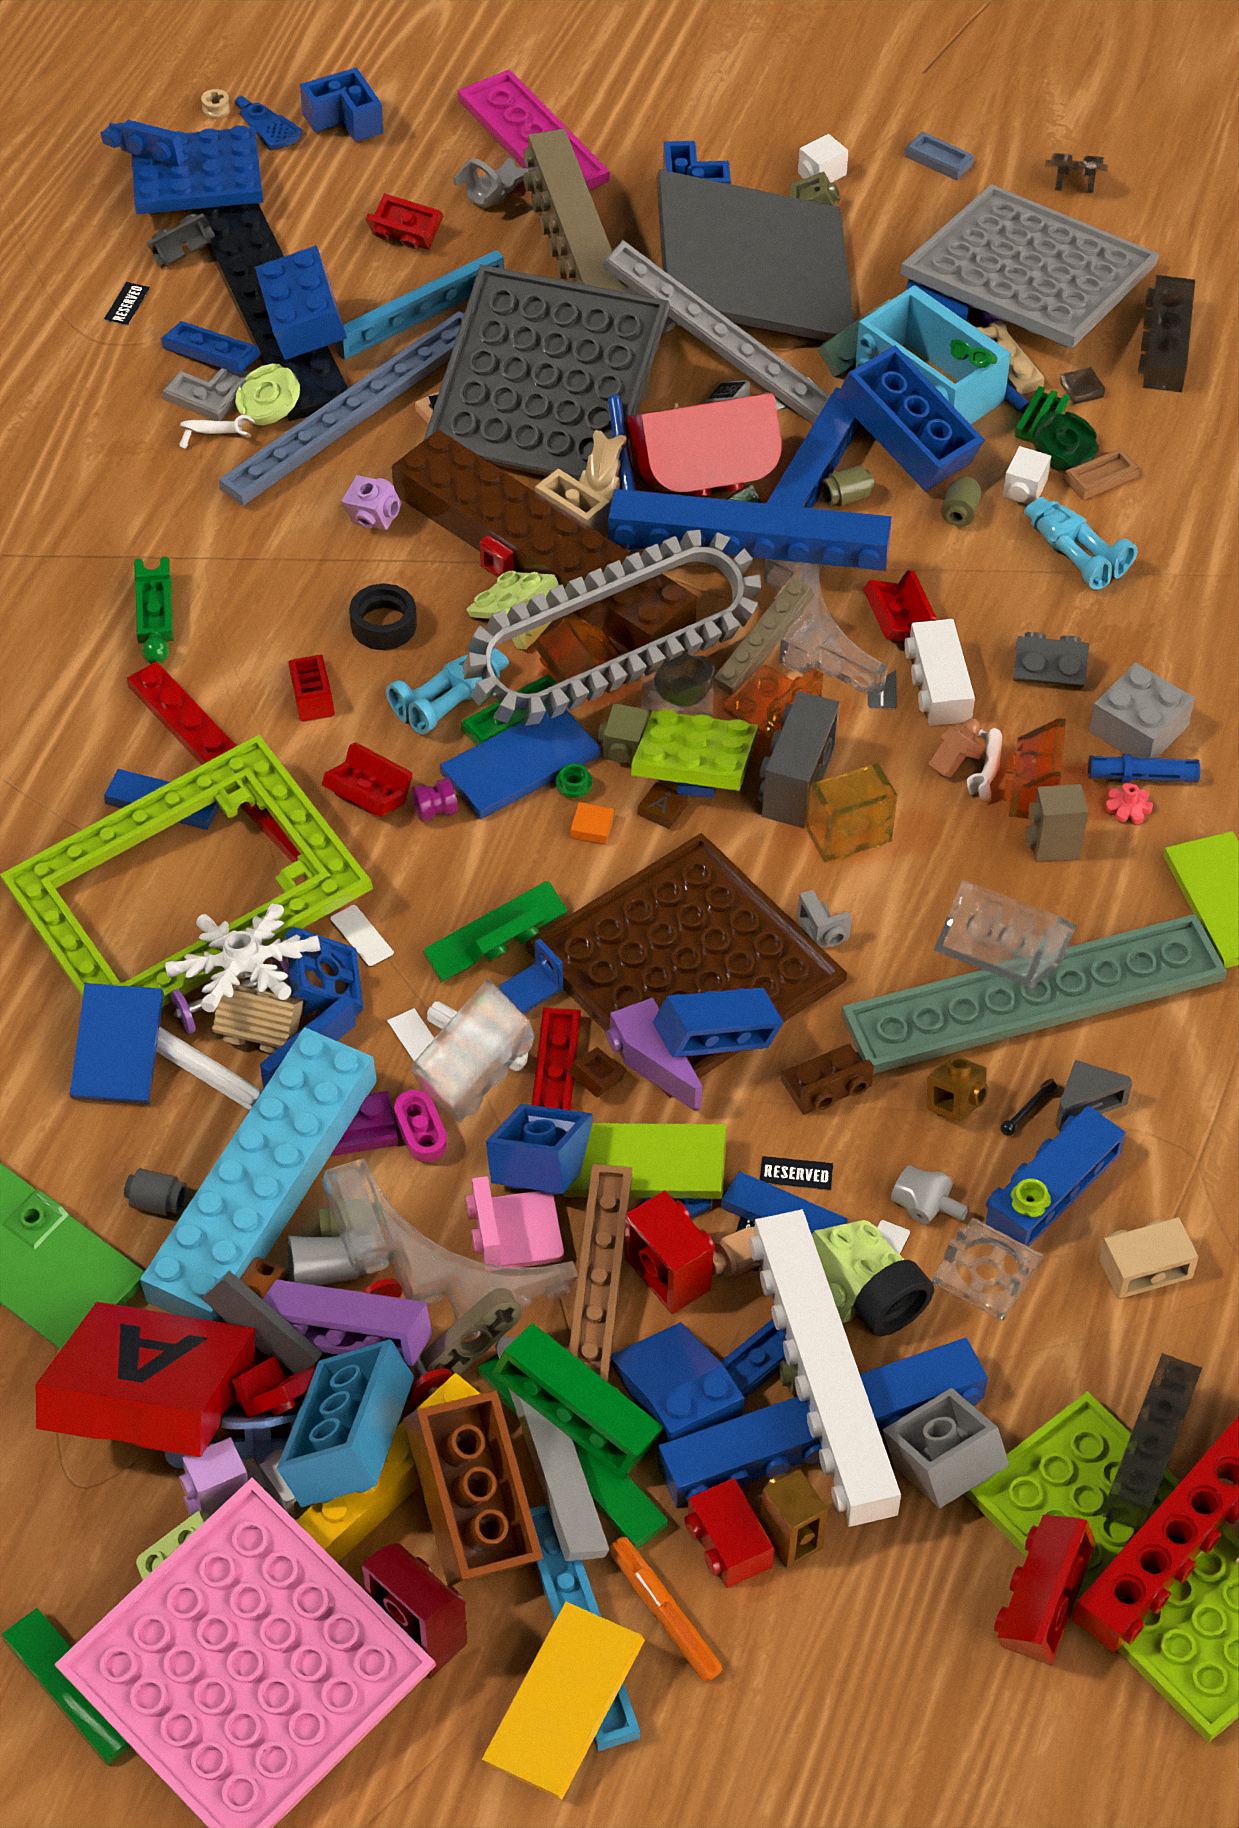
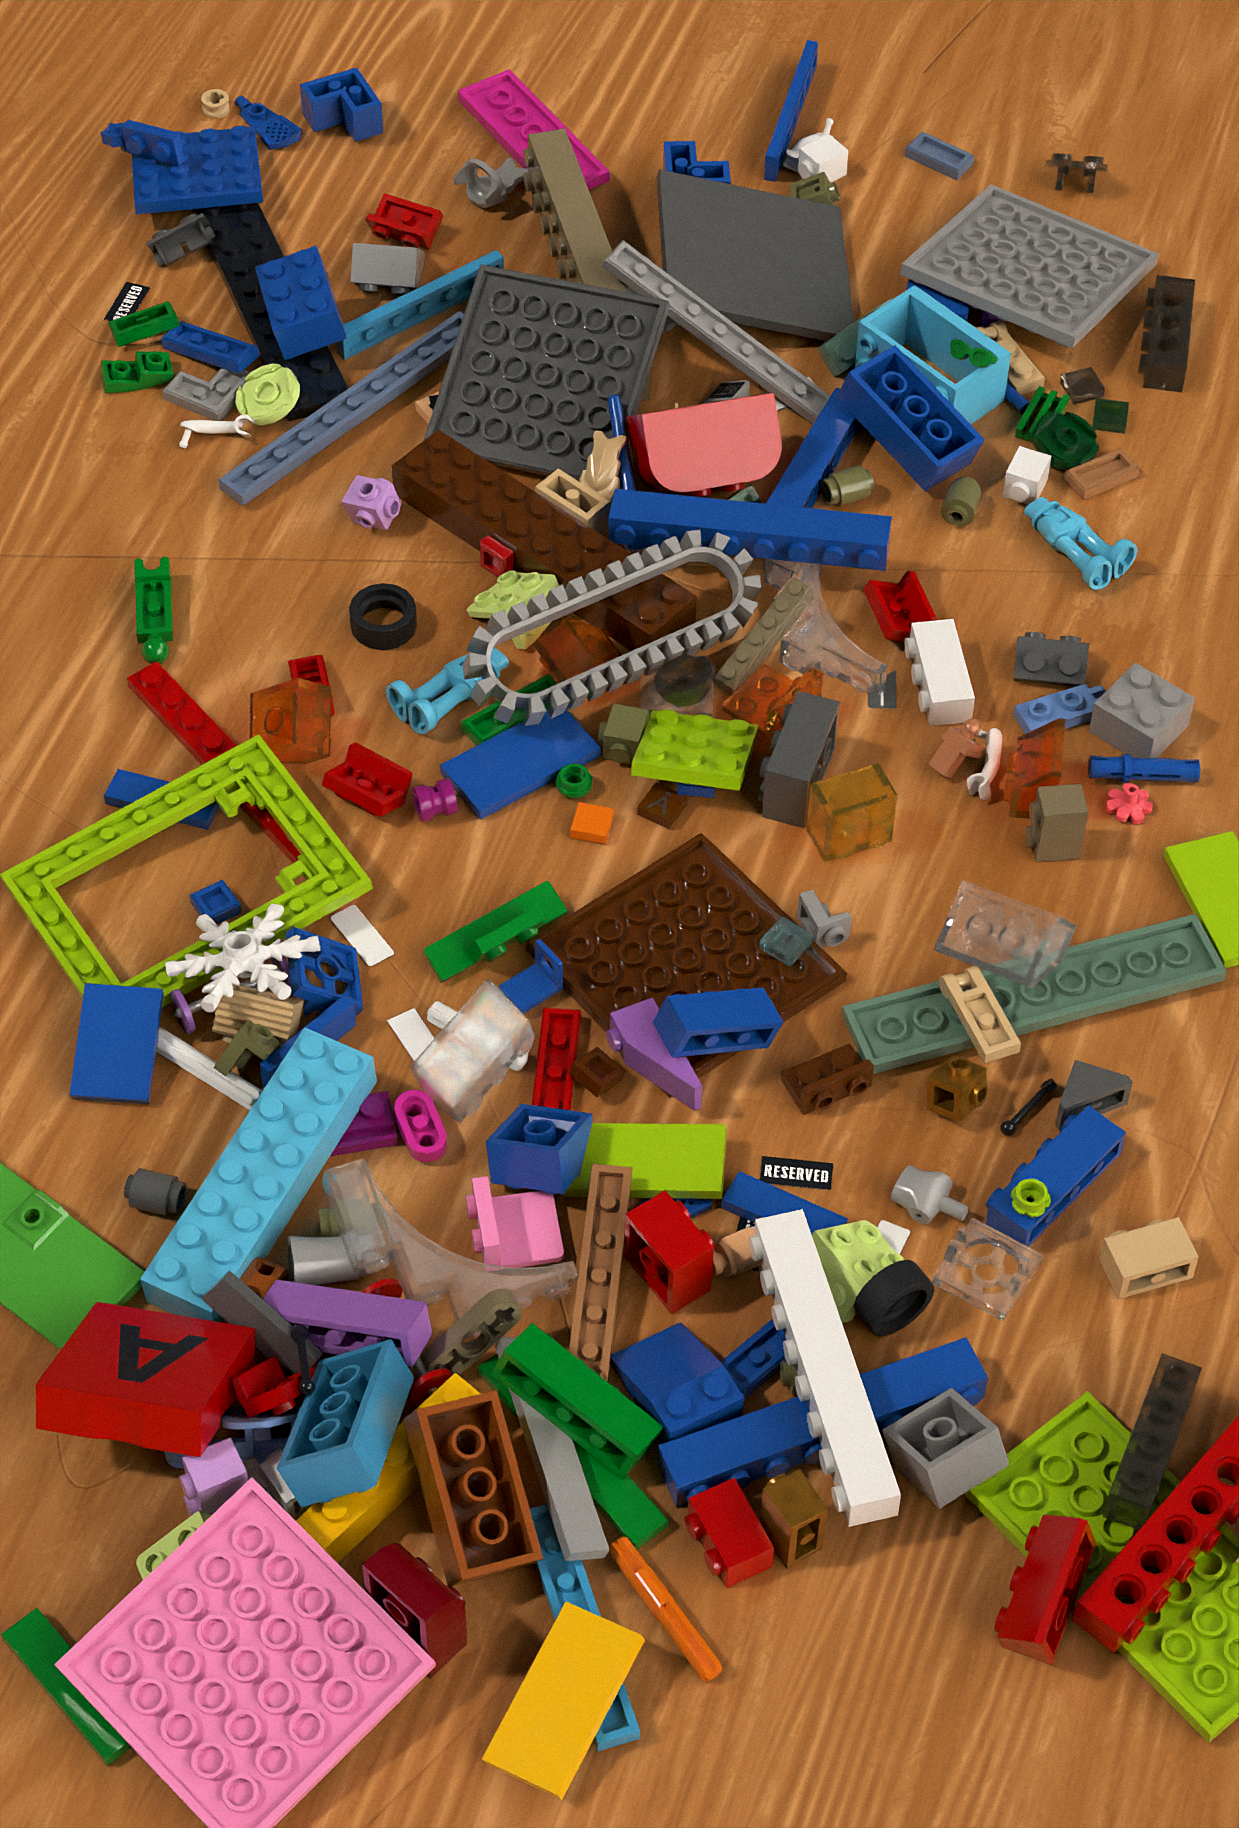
none -> green slope [100,351,174,393]
none -> green tile [108,301,180,347]
none -> blue tile [190,879,242,924]
none -> olive bracket [213,1020,280,1076]
none -> clear orange slope [250,678,331,764]
none -> black hinge [291,1324,315,1395]
none -> light grey slope [350,243,425,294]
none -> clear light blue tile [759,916,813,966]
none -> blue tile [764,40,819,182]
none -> white piece [782,118,834,172]
none -> tan plate [939,965,1021,1064]
none -> medium blue hinge [1013,684,1106,740]
none -> clear green tile [1092,398,1129,434]

